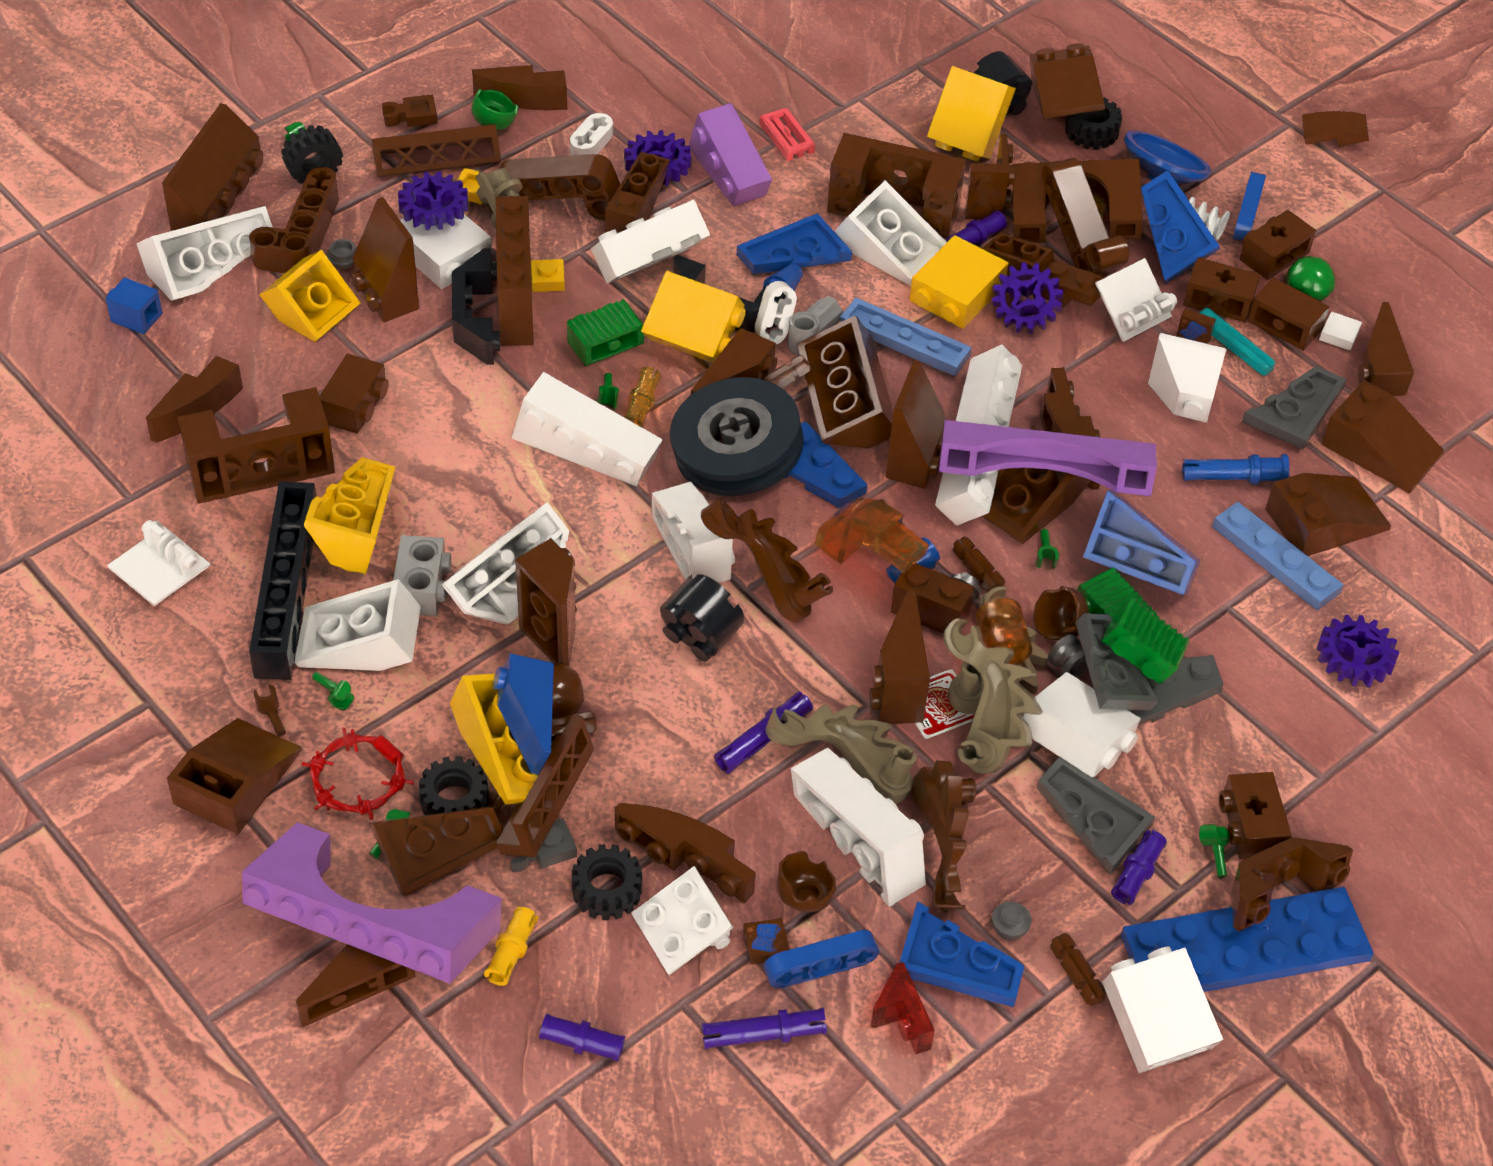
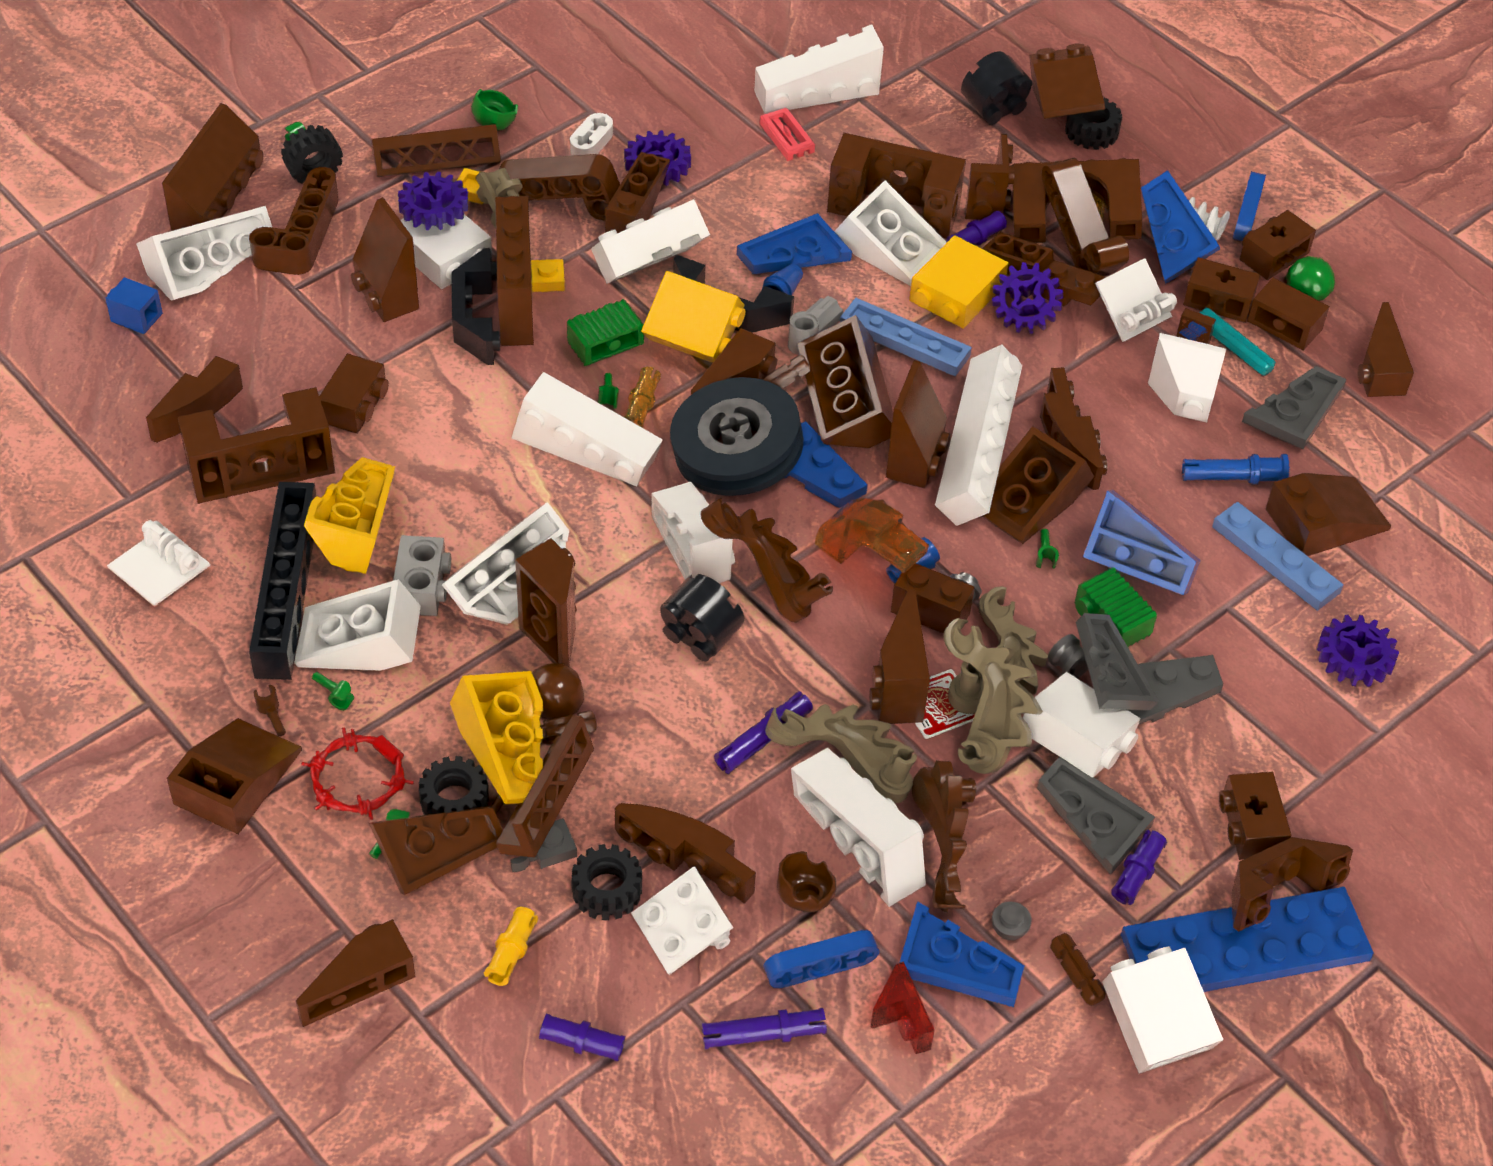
medium lavender arch [242,822,502,984] -> none
yellow slope [259,250,361,341] -> none
flat silver plate [327,239,357,269] -> none
reddish brown plate [382,94,438,127] -> none
reddish brown slope [472,65,568,110] -> none
blue slope [493,653,554,775] -> none
medium lavender wedge [689,103,772,206] -> none
reddish brown tile [743,918,790,965] -> none
white beam [755,281,797,345] -> none
yellow brick [927,66,1016,162] -> none
medium lavender arch [939,420,1157,496] -> none
reddish brown axle [953,536,1005,592] -> none
clear orange wheel [975,598,1033,665] -> none
reddish brown hair [1033,586,1089,641] -> none
green brick [1101,598,1189,685] -> none
blue dish [1124,131,1211,184] -> none
green hand [1199,824,1230,878] -> none
reddish brown slope [1302,111,1369,147] -> none
white tile [1319,312,1362,351] -> none
reddish brown slope [1321,380,1444,494] -> none
none -> white wedge [754,25,884,114]

